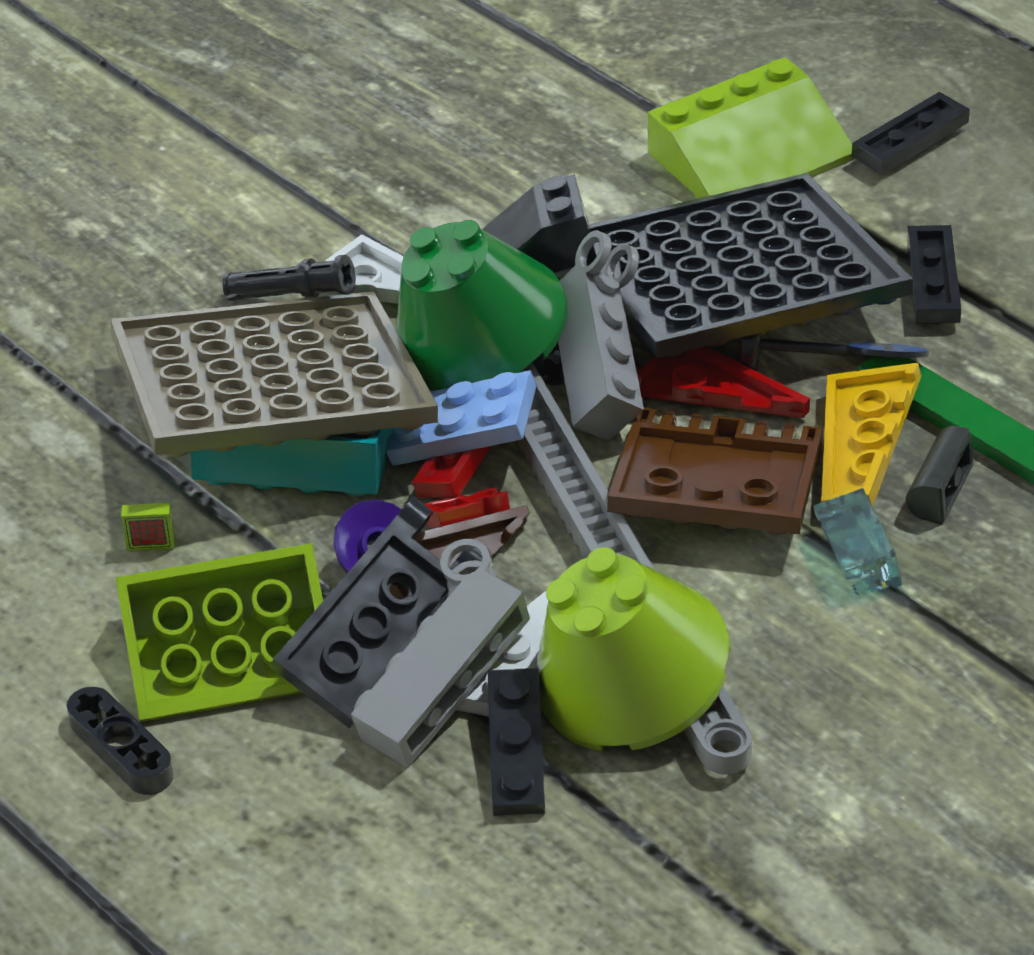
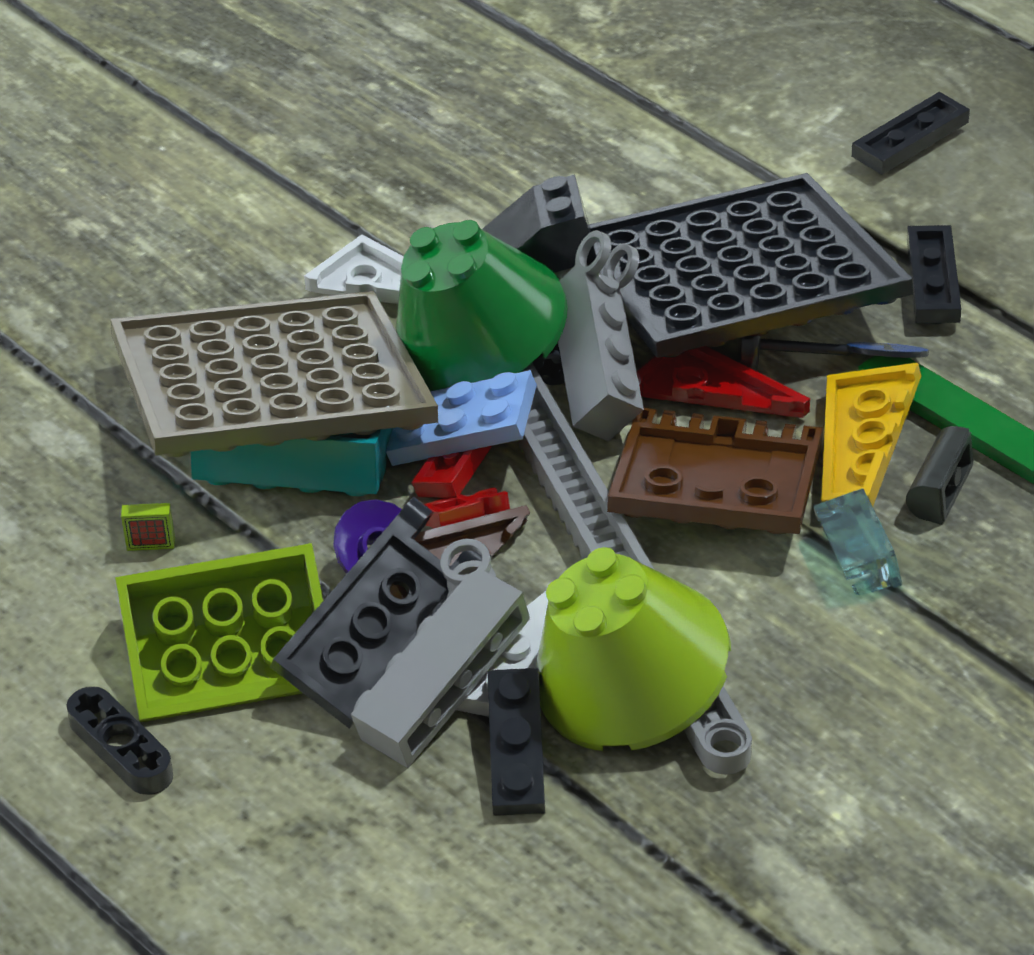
black pin [222,255,356,301] -> none
lime slope [647,57,855,198] -> none

